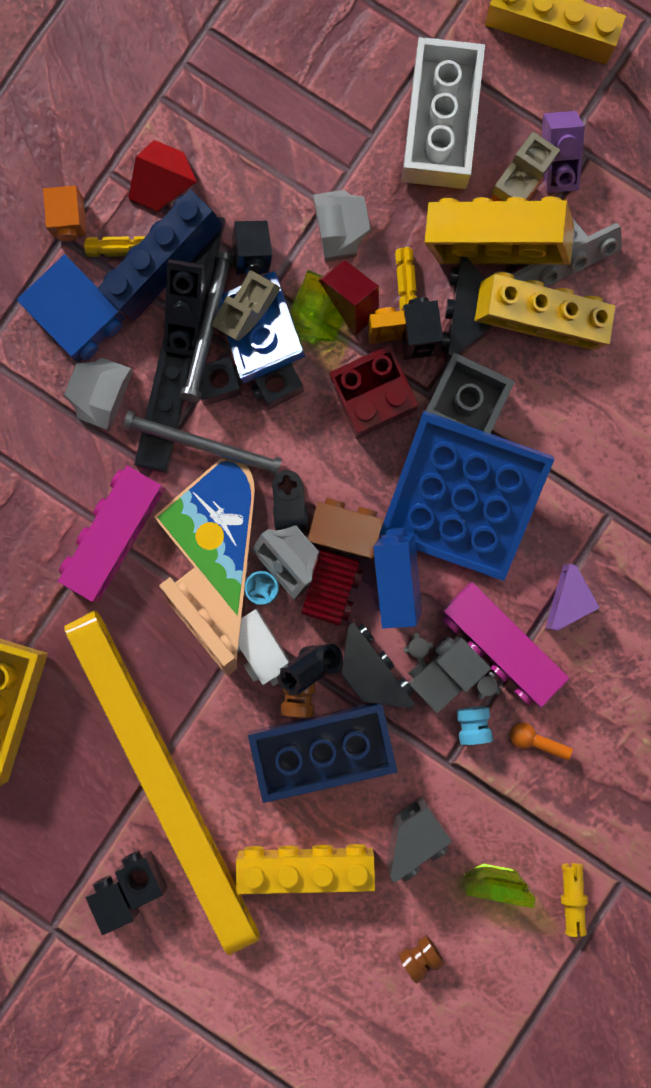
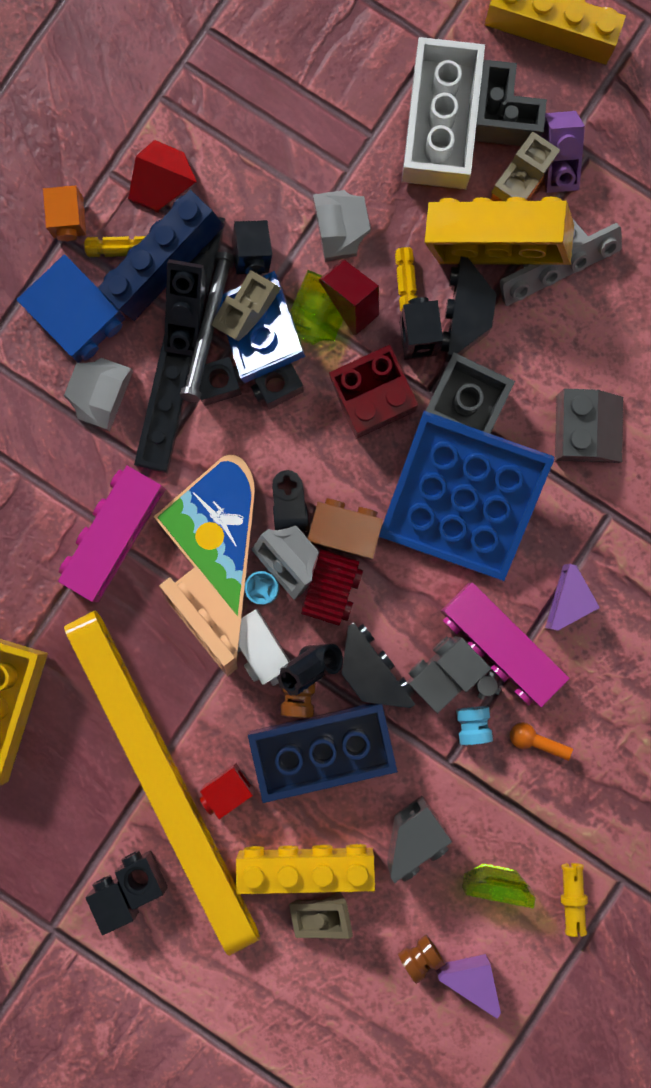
flat silver bar [123,411,282,477] -> none
light orange plate [368,307,406,344] -> none
blue brick [373,528,422,629] -> none
light grey piece [404,633,433,662] -> none
yellow brick [475,272,616,350] -> none
none -> red brick [199,763,255,820]
none -> dark tan slope [289,892,353,939]
none -> medium lavender slope [436,954,501,1019]
none -> dark grey brick [475,60,547,146]
none -> dark grey slope [555,389,623,463]

